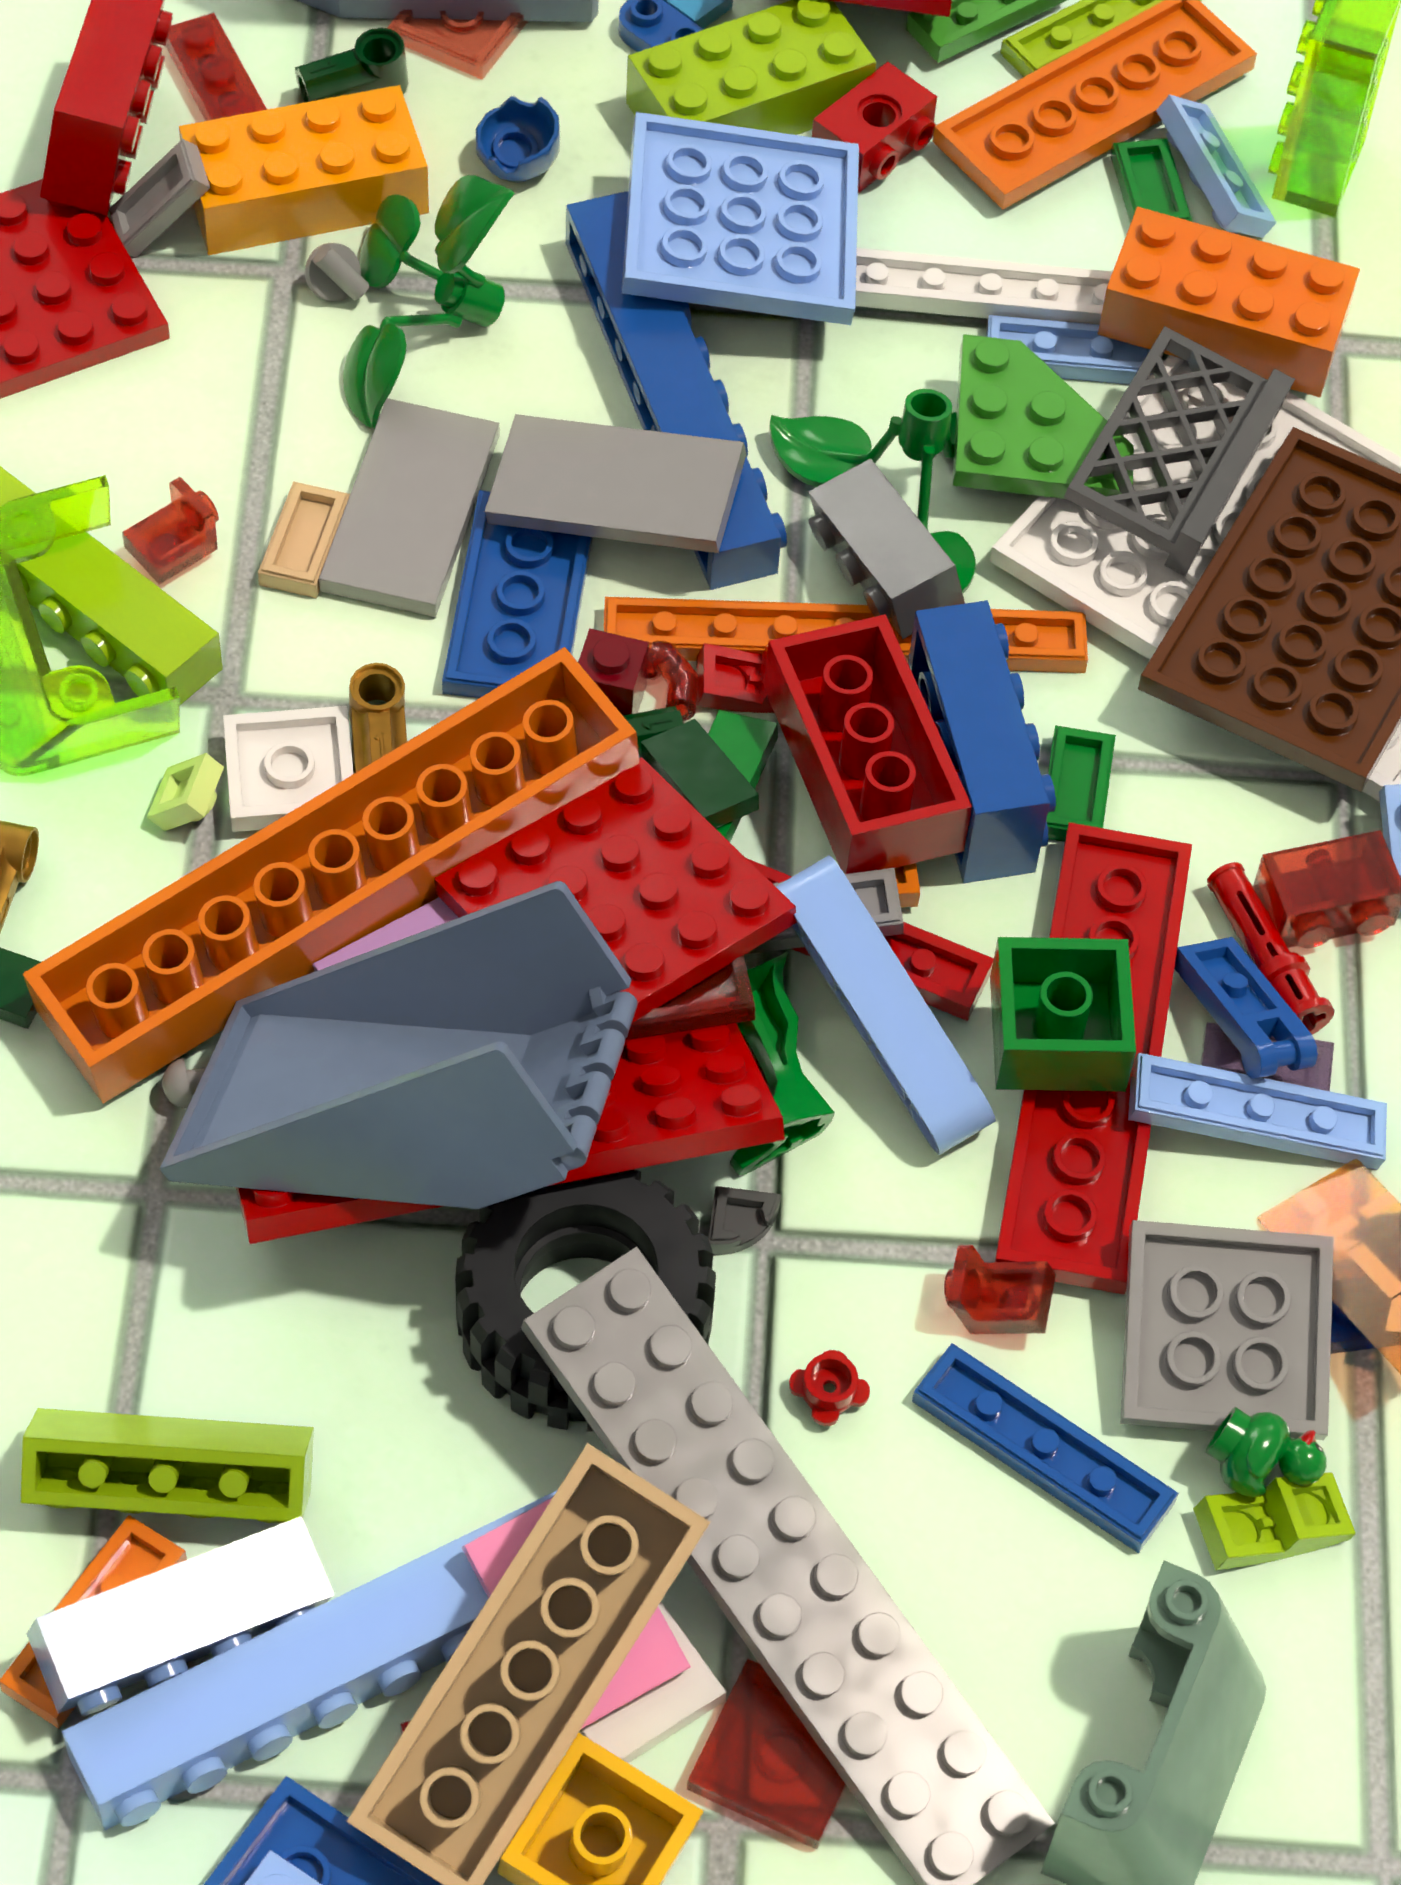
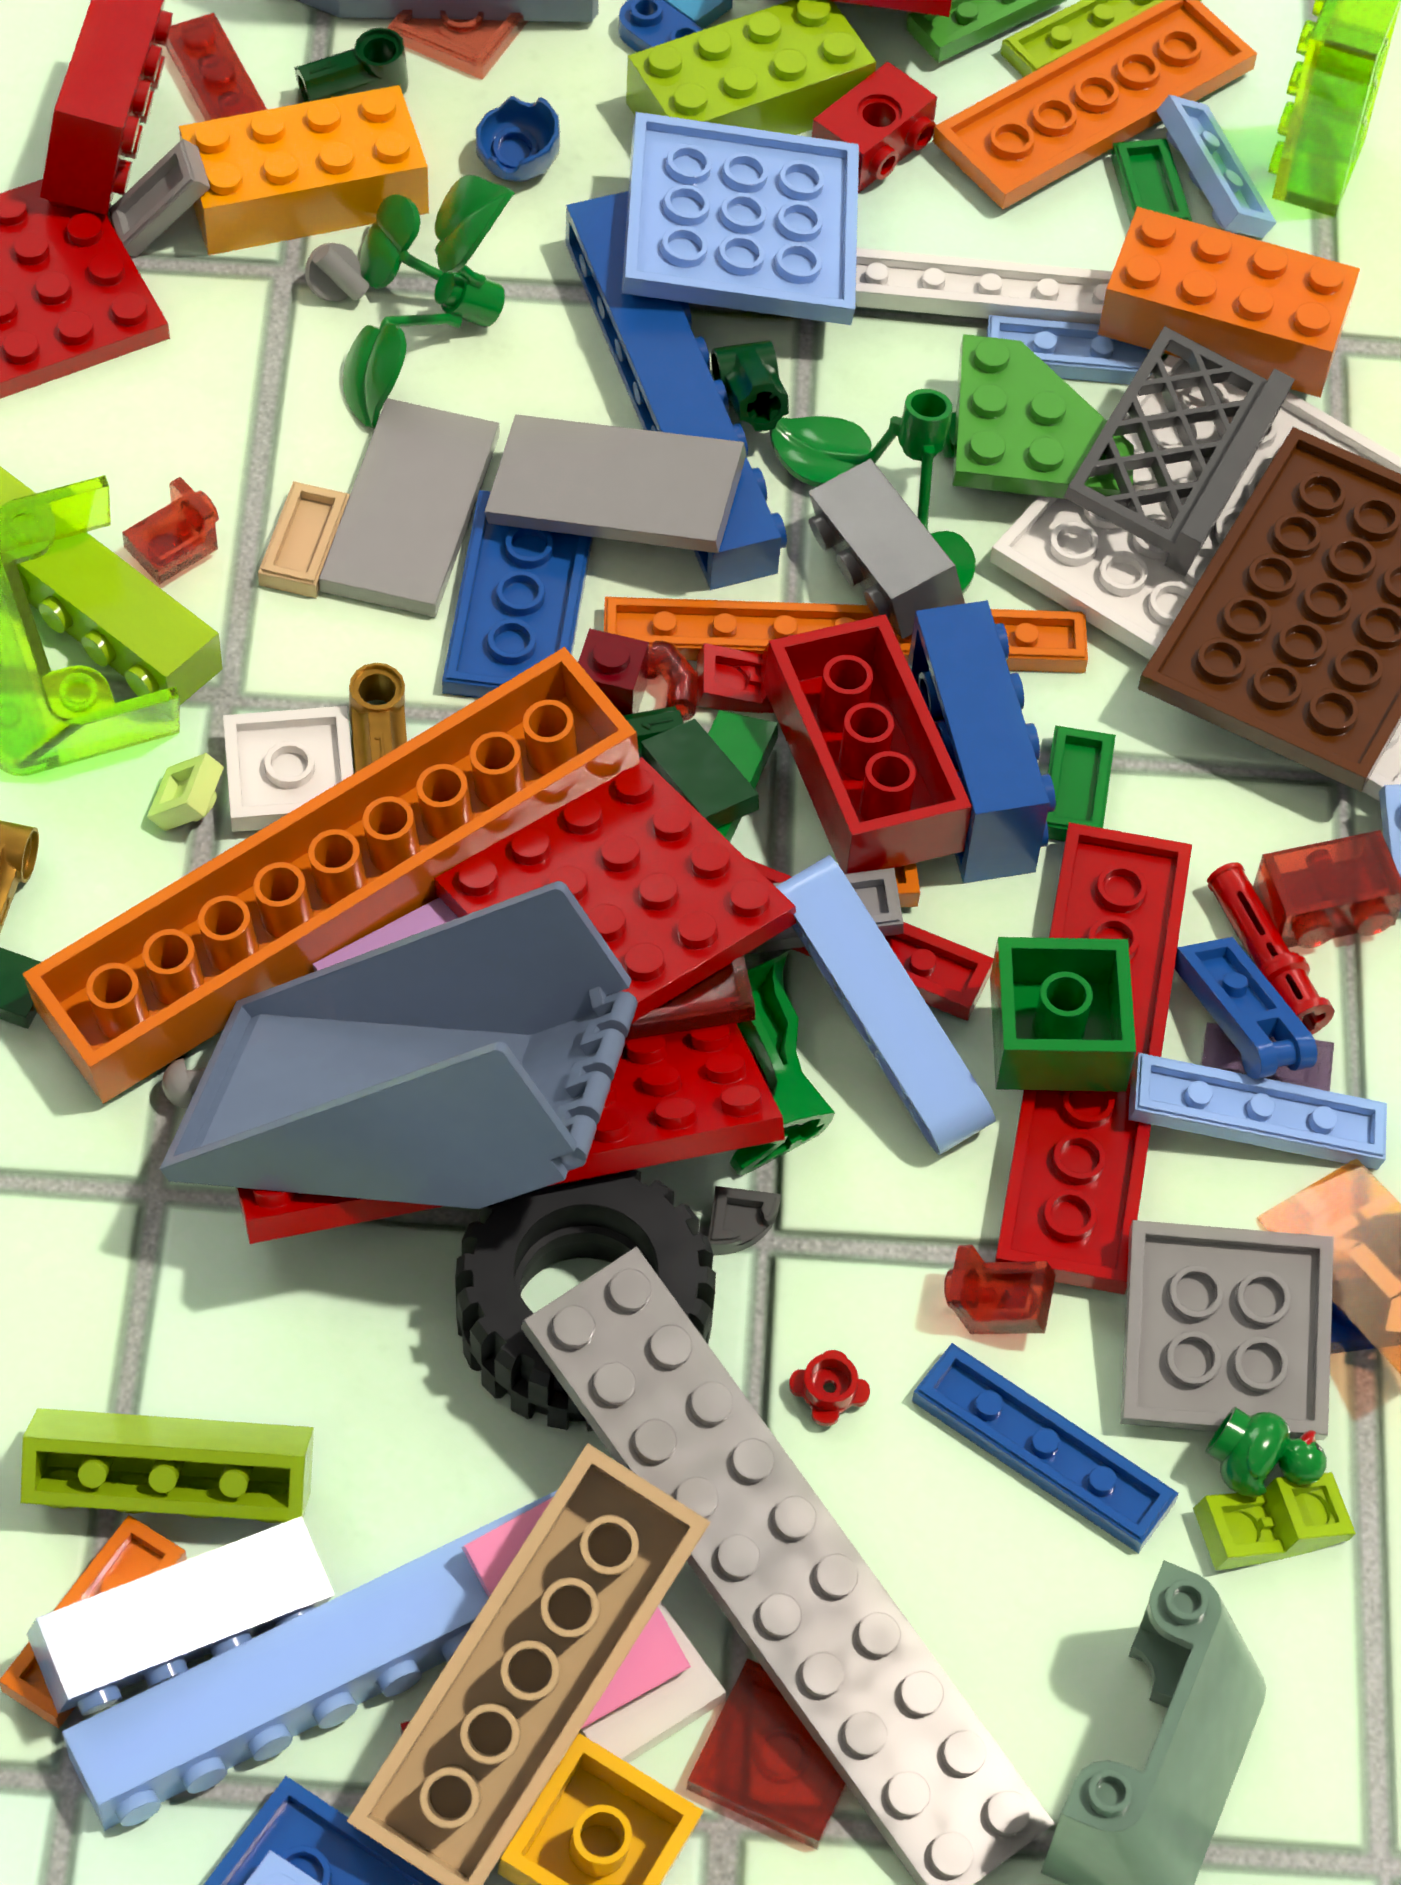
none -> dark green piece [711,340,789,432]

